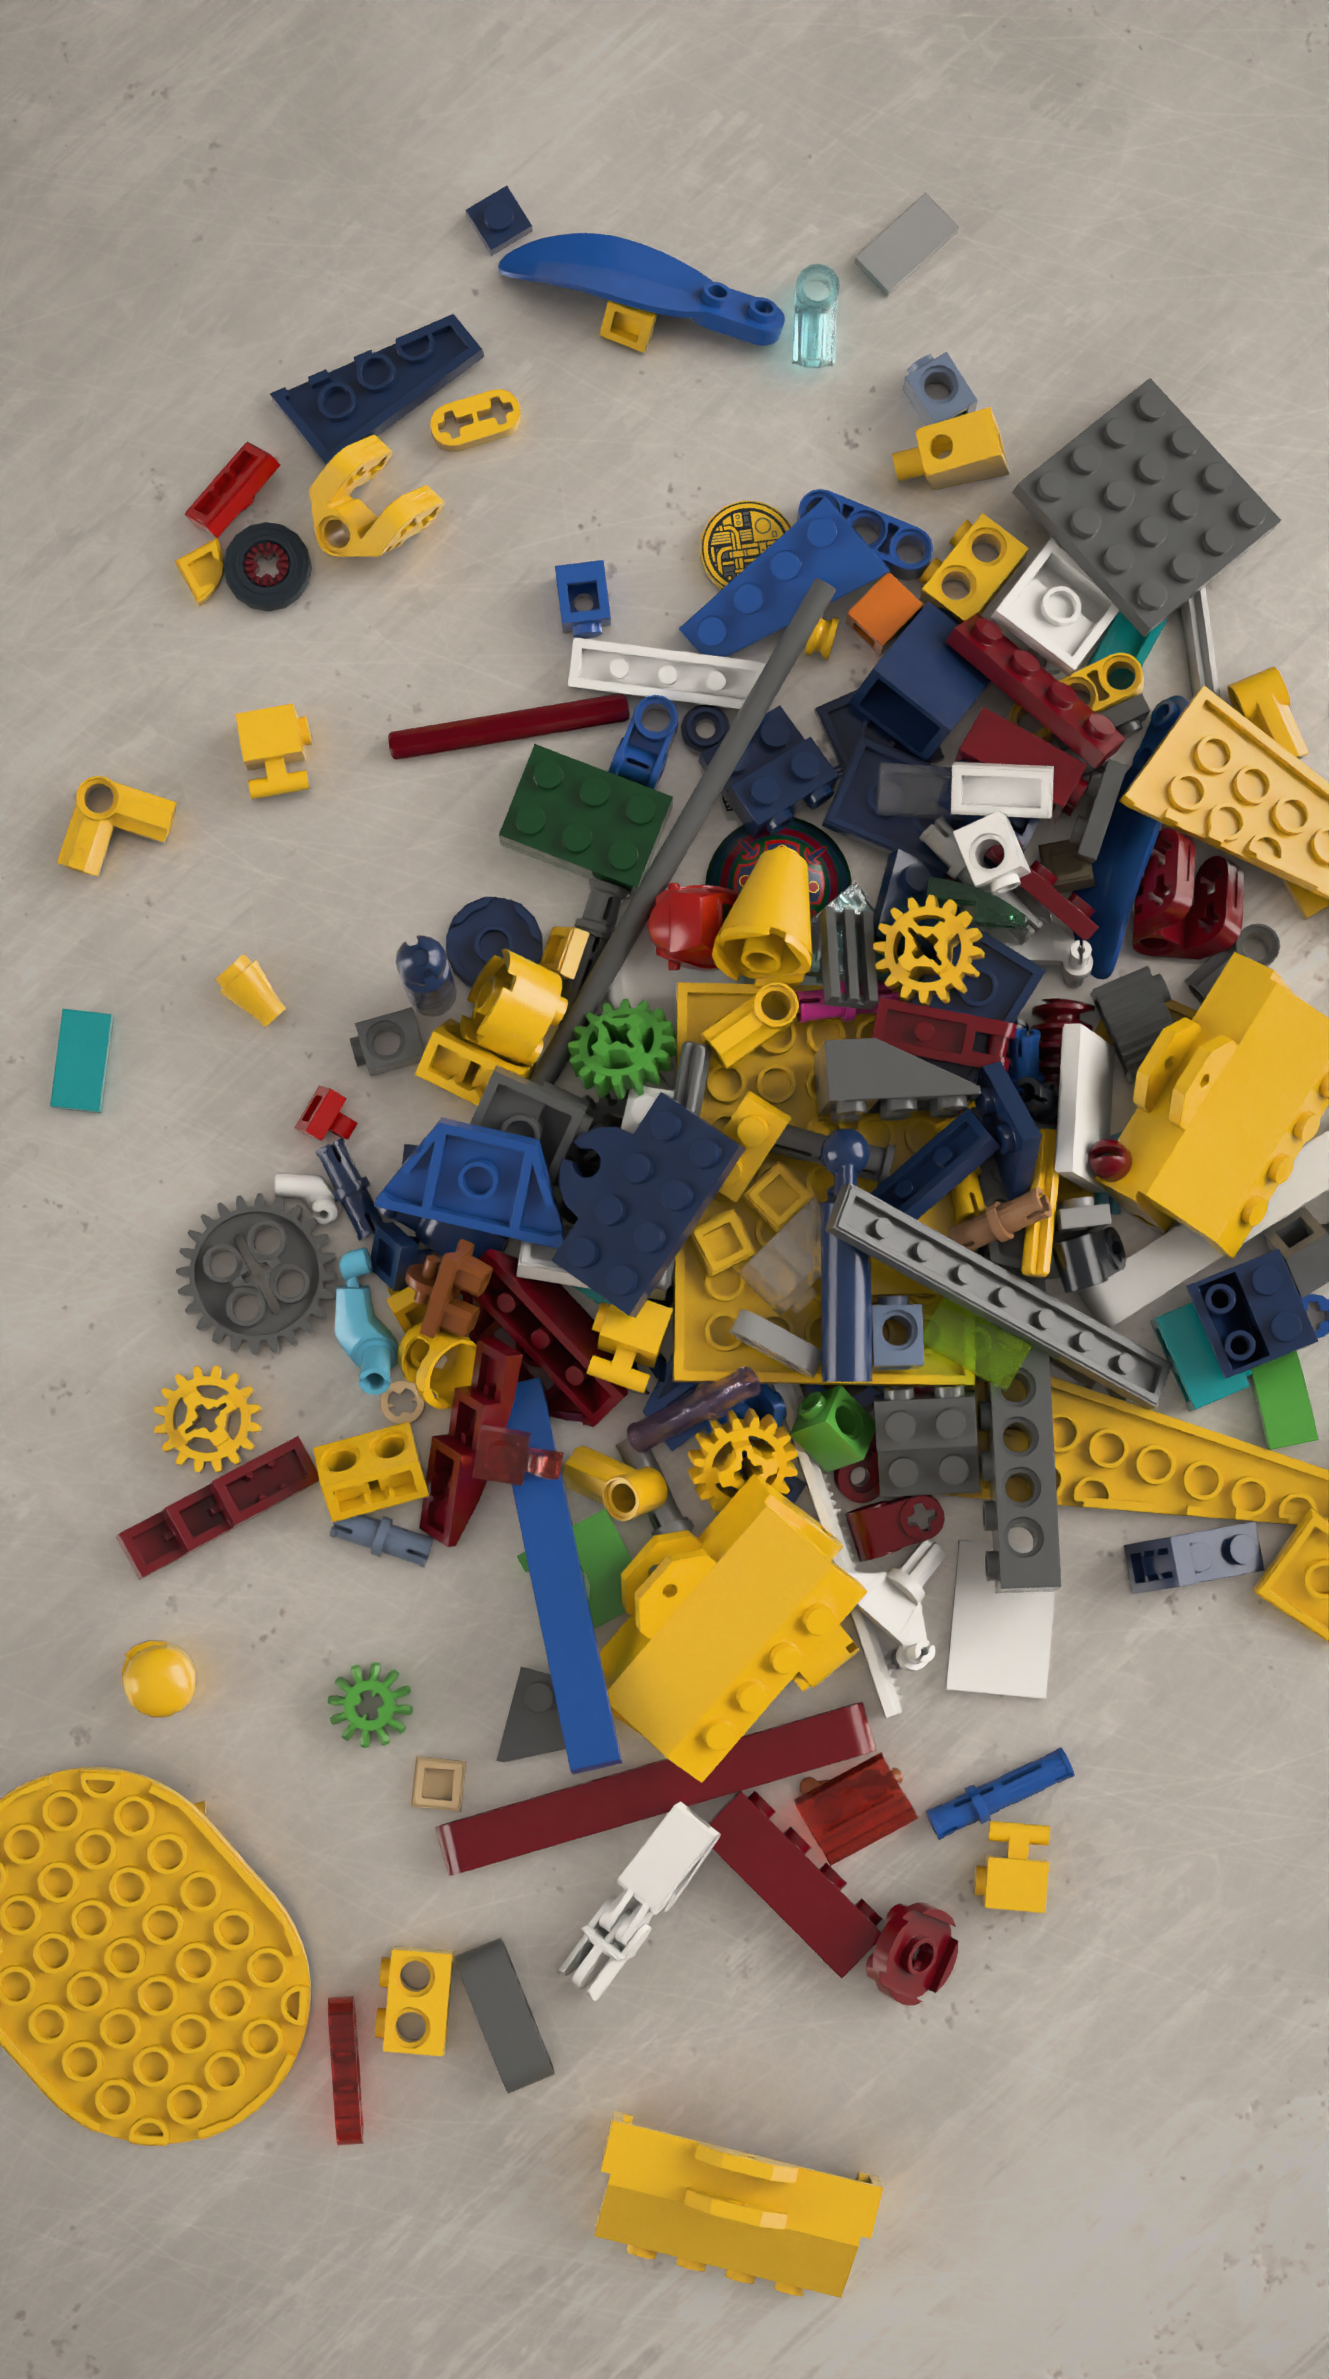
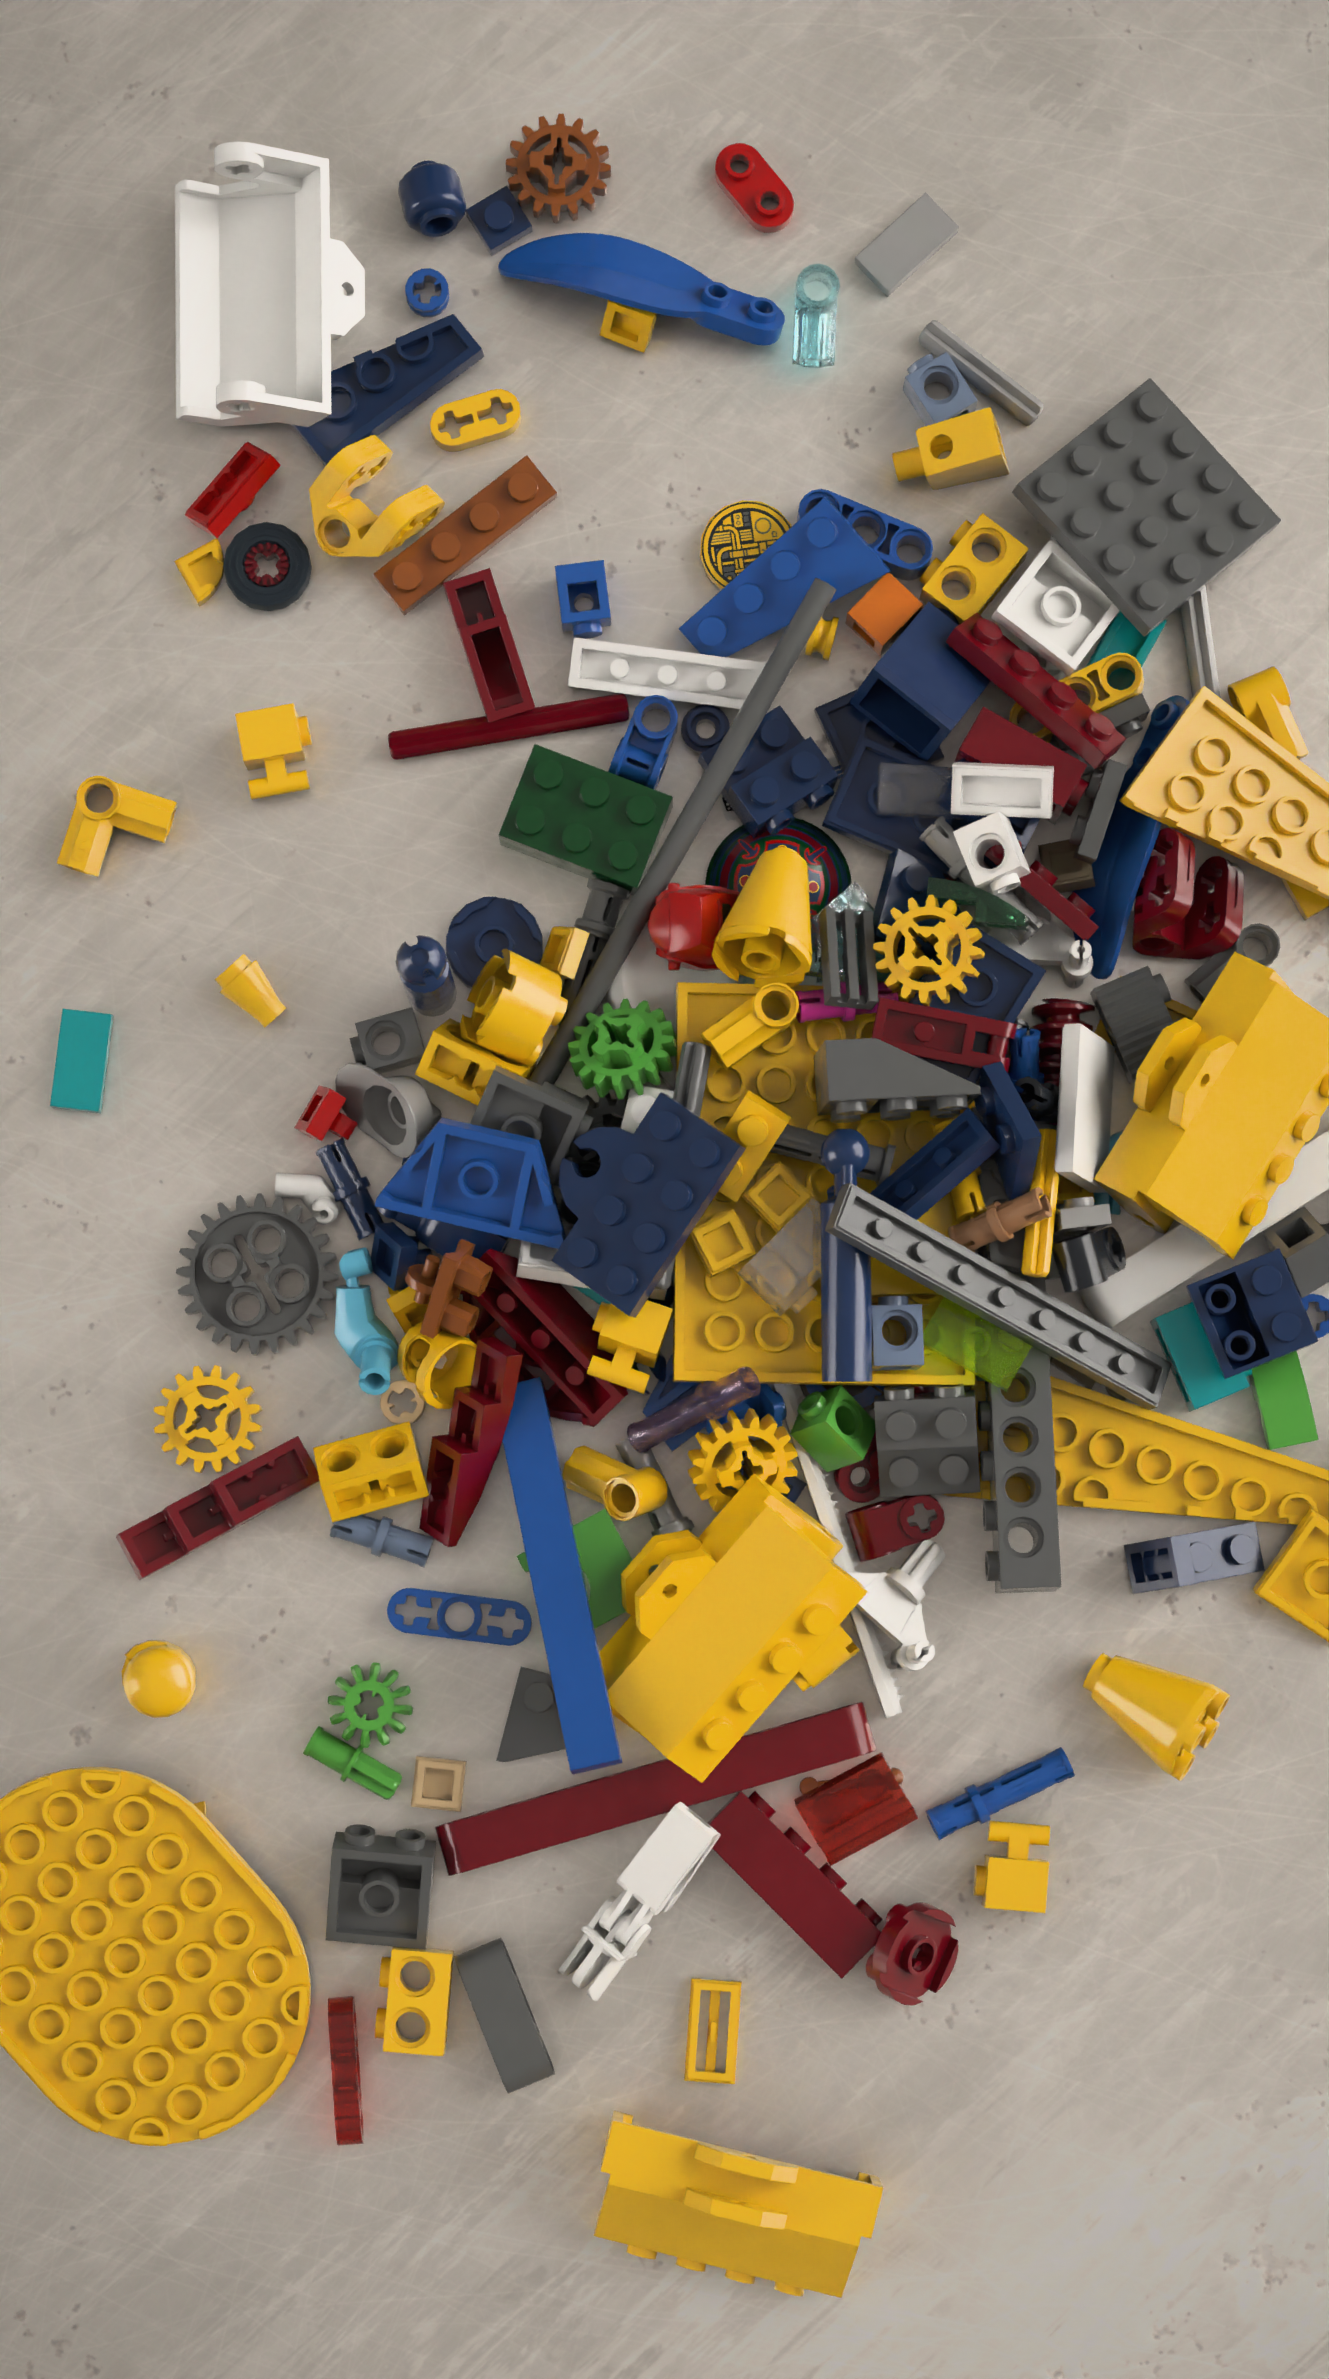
clear red plate [472,1425,564,1486] -> none
light grey beam [729,1309,822,1378] -> none
white tile [945,1540,1055,1699] -> none
dark red hinge [1088,1138,1132,1182] -> none
none -> white piece [175,142,365,427]
none -> bright green axle [303,1726,402,1800]
none -> dark grey plate [325,1824,436,1950]
none -> light grey piece [335,1063,442,1158]
none -> dark orange plate [373,455,557,616]
none -> blue beam [387,1588,532,1646]
none -> dark blue head [398,160,466,237]
none -> blue bush [405,268,449,317]
none -> dark red slope [443,568,535,723]
none -> dark orange gear [506,114,611,223]
none -> yellow tile [684,1978,742,2084]
none -> red plate [715,143,794,233]
none -> light grey axle [918,320,1044,426]
none -> yellow cone [1083,1653,1230,1781]

